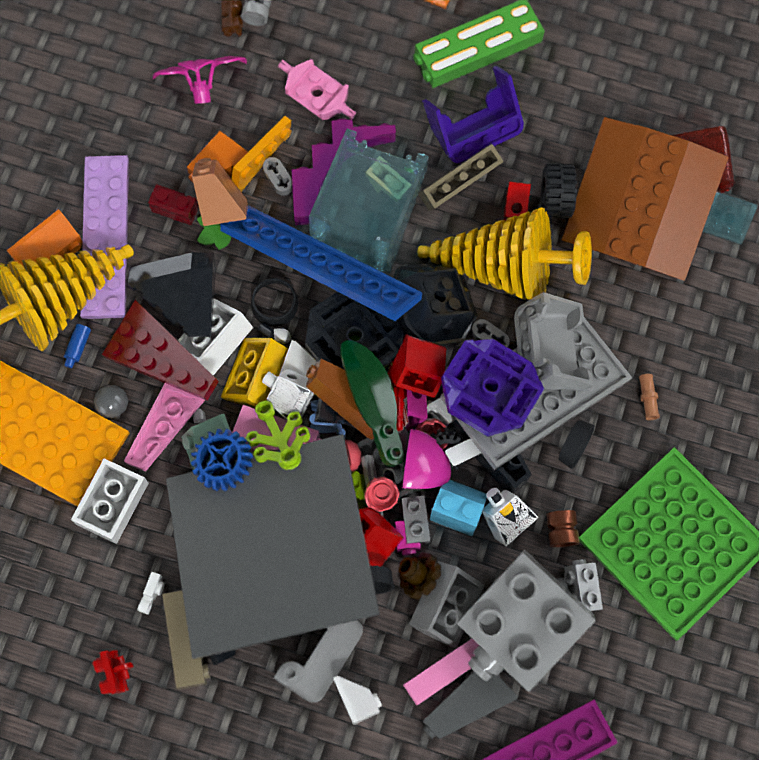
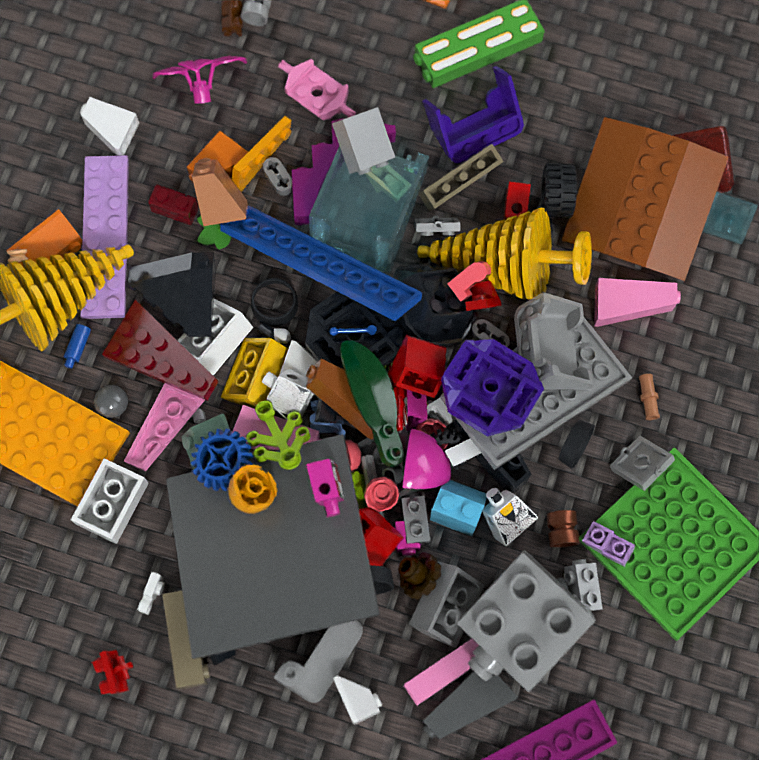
none -> light nougat bush [7,249,28,262]
none -> white slope [81,97,139,156]
none -> light orange cylinder [228,465,277,514]
none -> dark pink torso [306,458,344,517]
none -> blue hinge [329,325,376,336]
none -> light grey brick [332,107,395,175]
none -> light grey plate [414,216,460,236]
none -> coral leg [448,261,491,301]
none -> red slope [465,281,502,311]
none -> lavender slope [582,521,635,567]
none -> bright pink slope [594,278,681,327]
none -> light grey plate [610,436,675,491]

